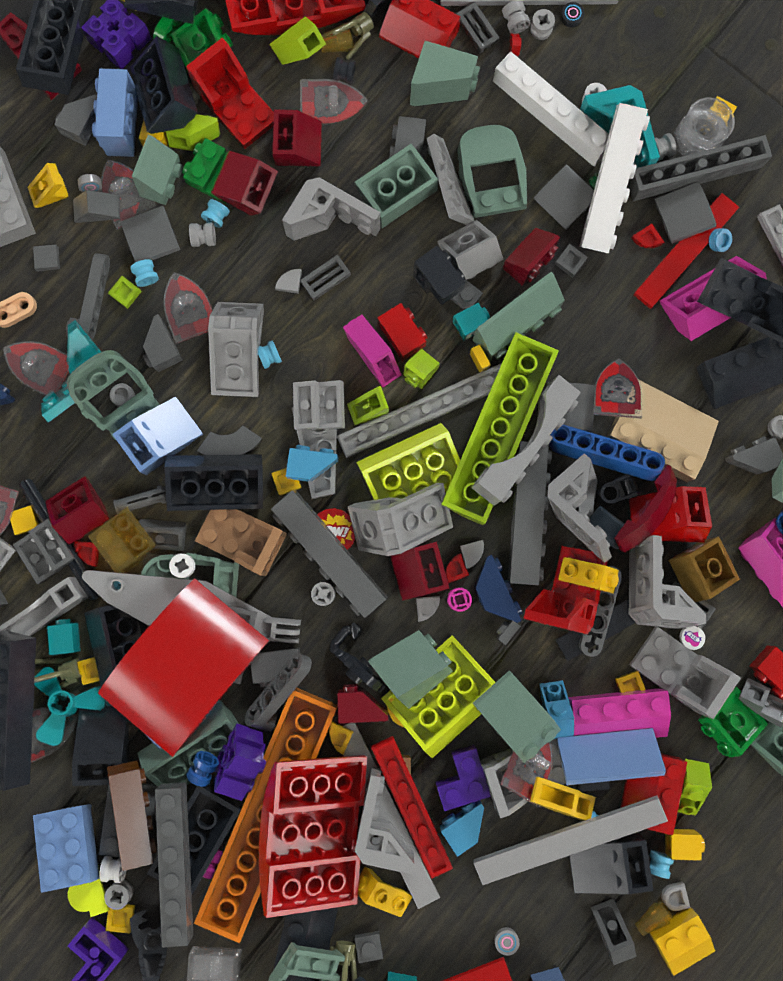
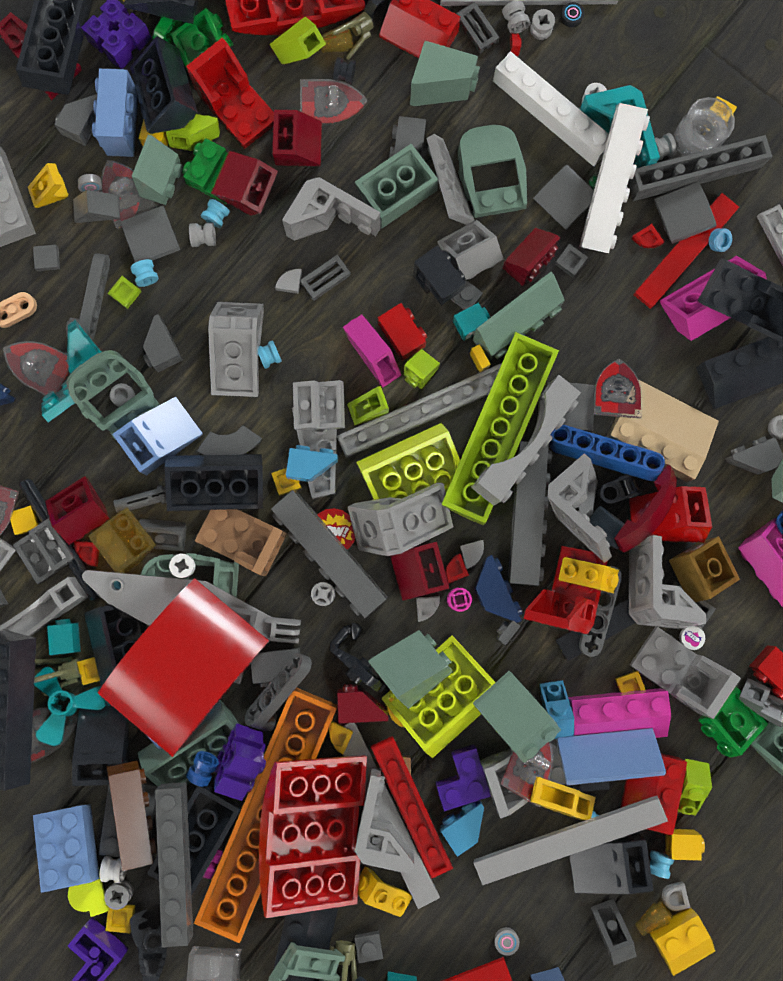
clear shield [164,273,213,344] -> none

